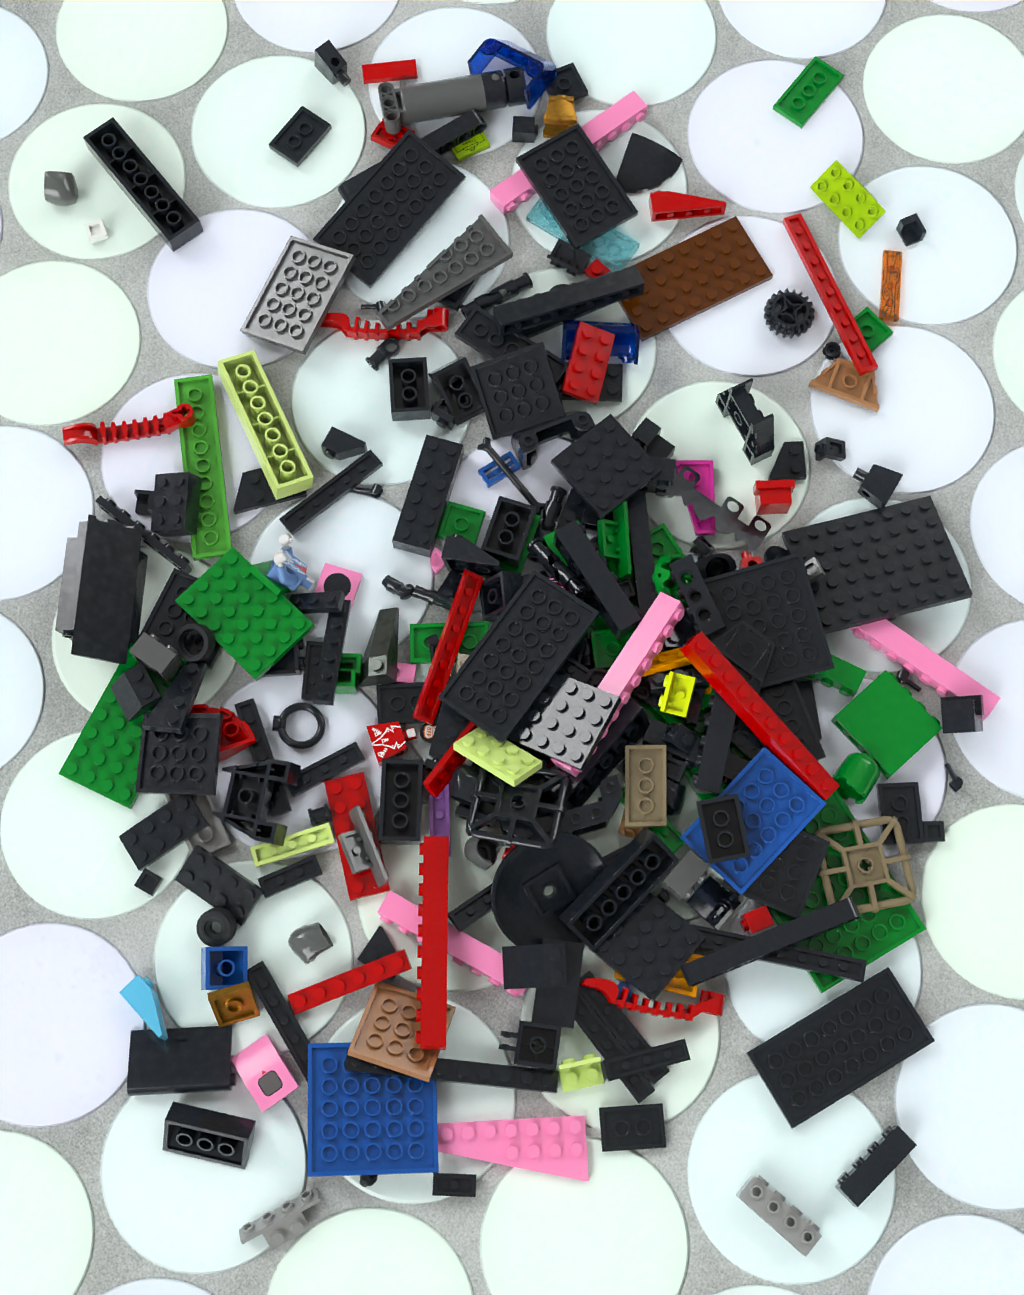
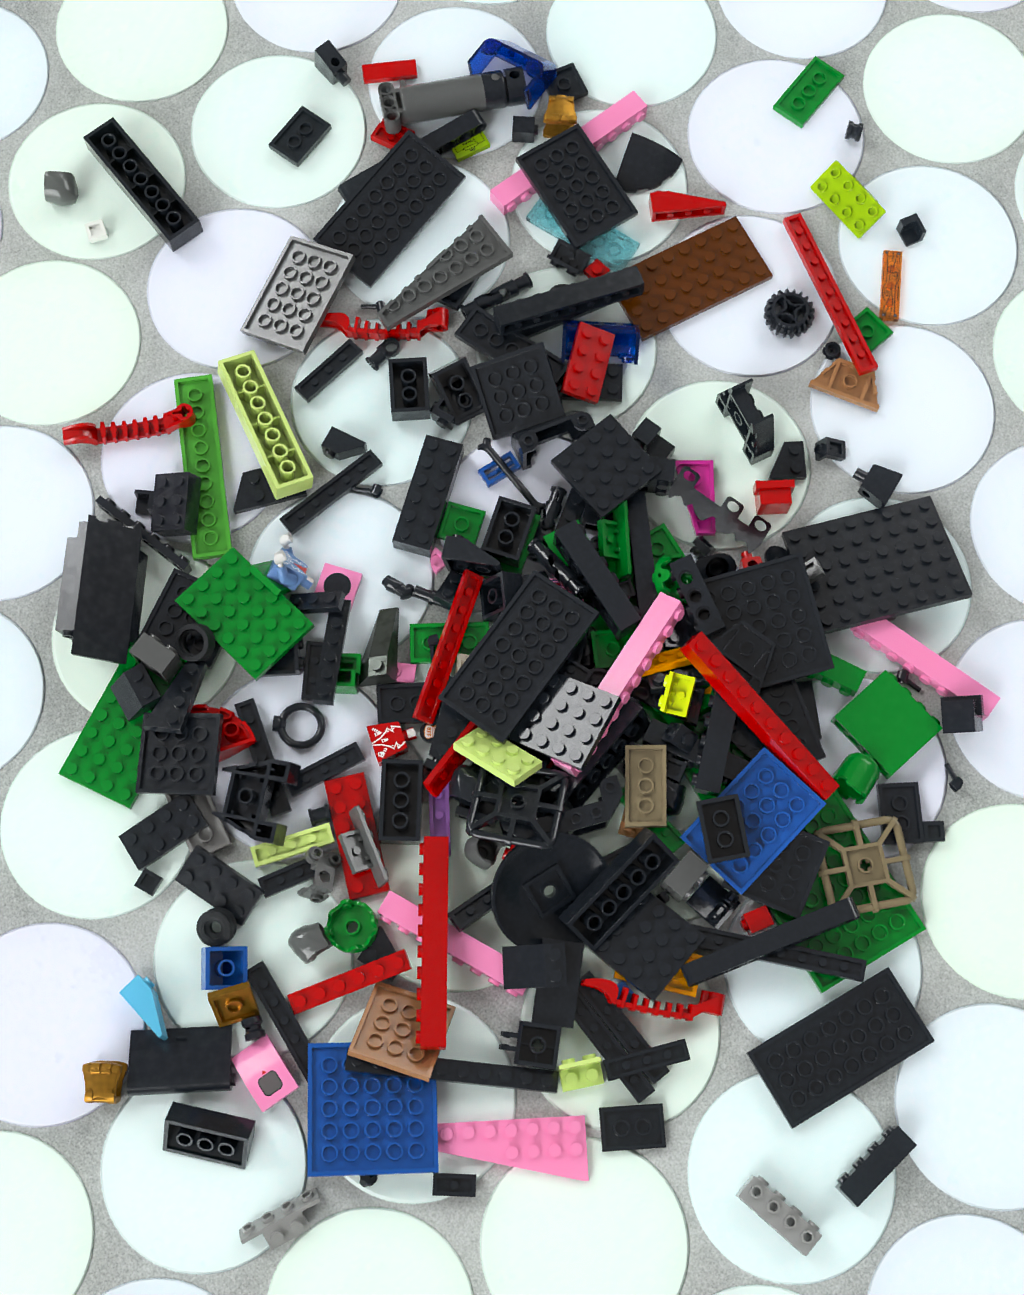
none -> pearl gold piece [82,1061,128,1104]
none -> black wheel [241,1015,266,1042]
none -> black plate [294,339,363,403]
none -> dark grey piece [297,846,342,903]
none -> green plate [324,899,379,954]
none -> black wheel [844,120,864,142]

